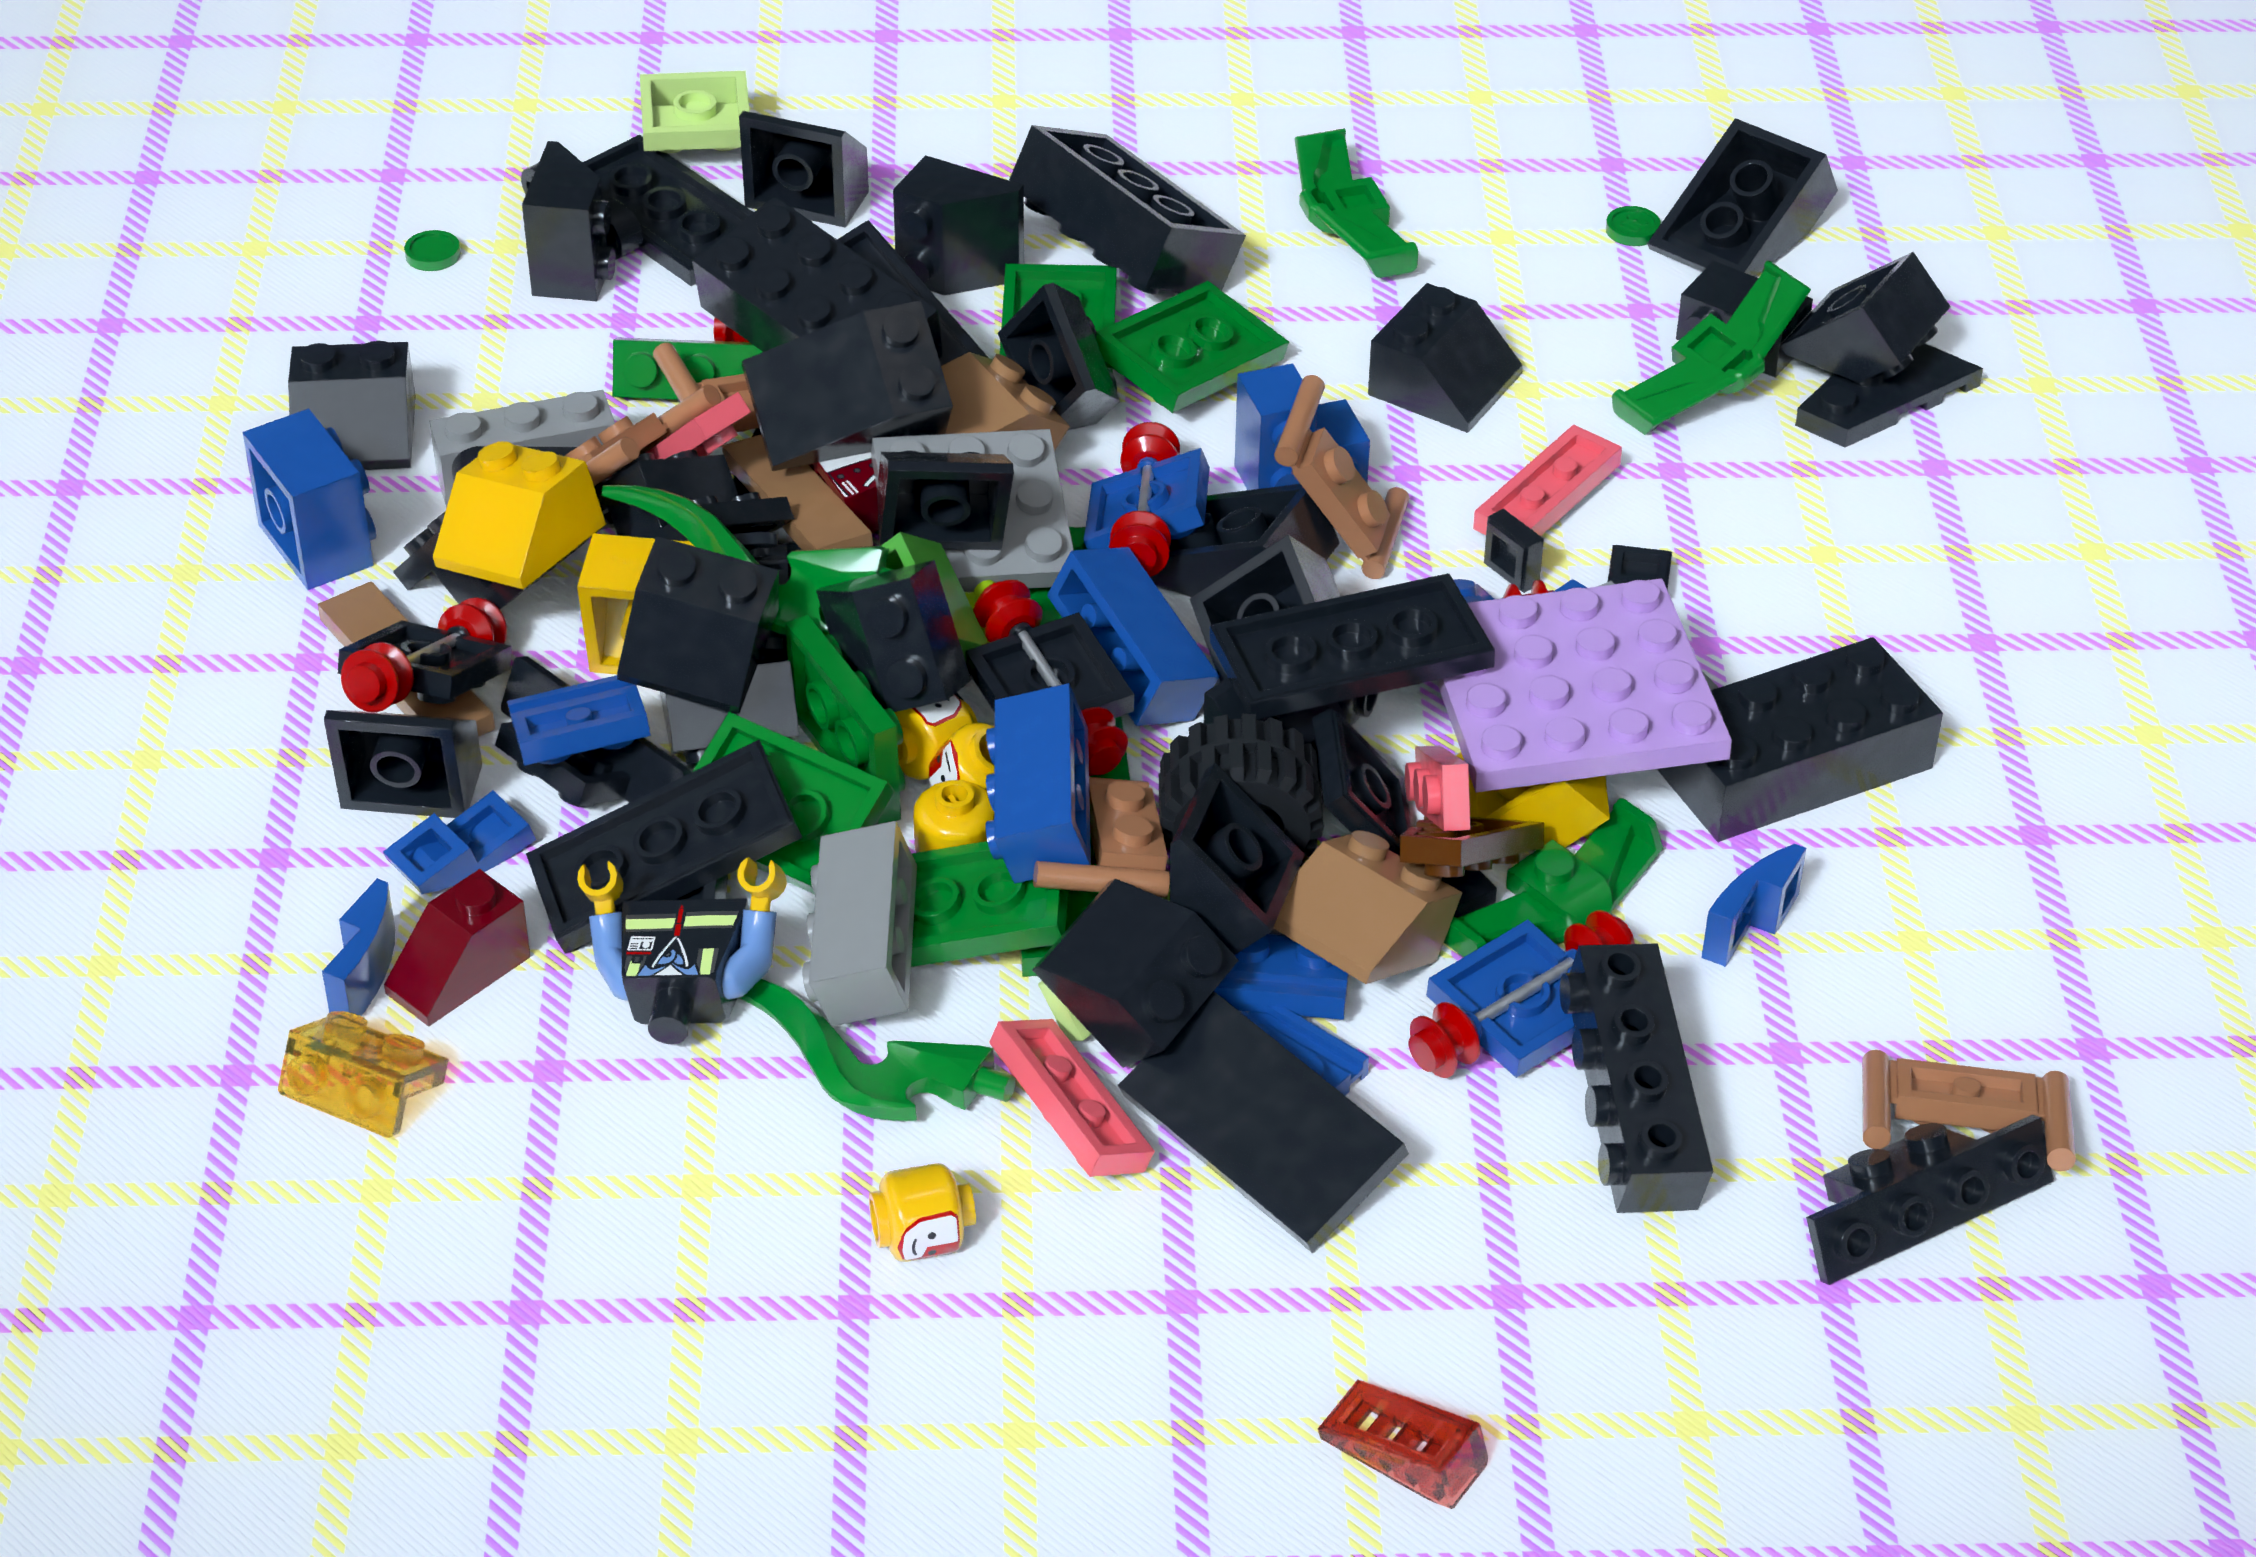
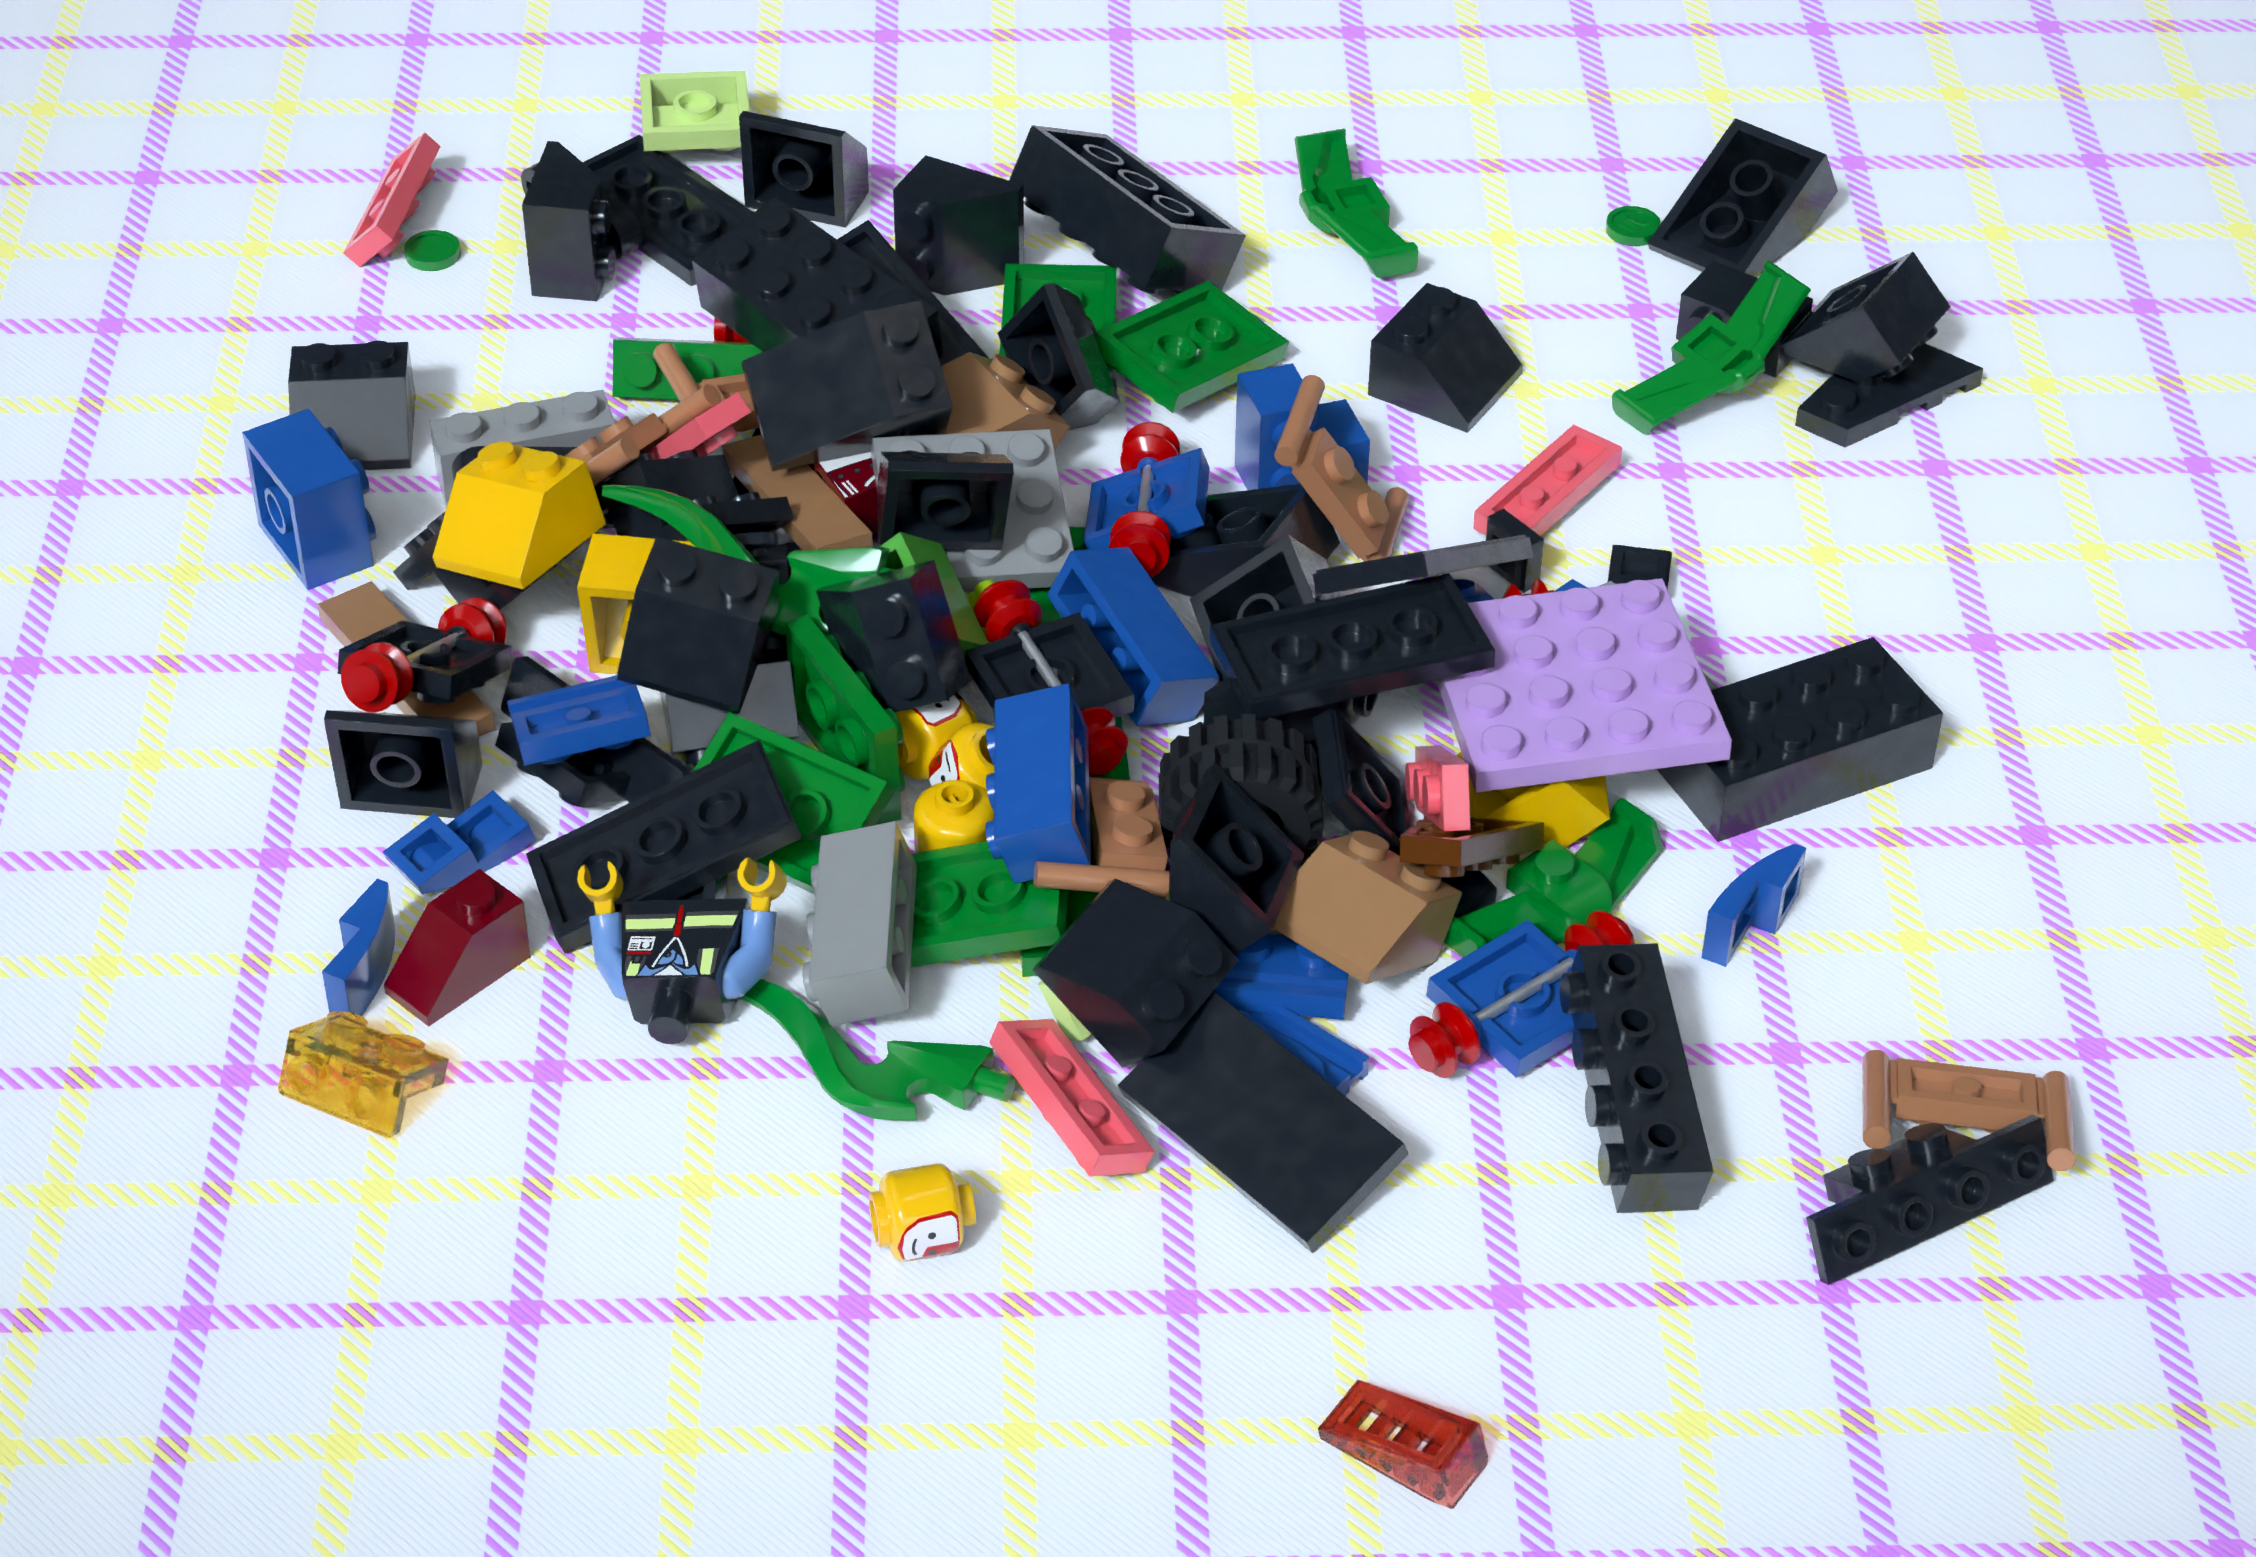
none -> coral plate [343,132,441,267]
none -> black tile [1313,535,1533,596]

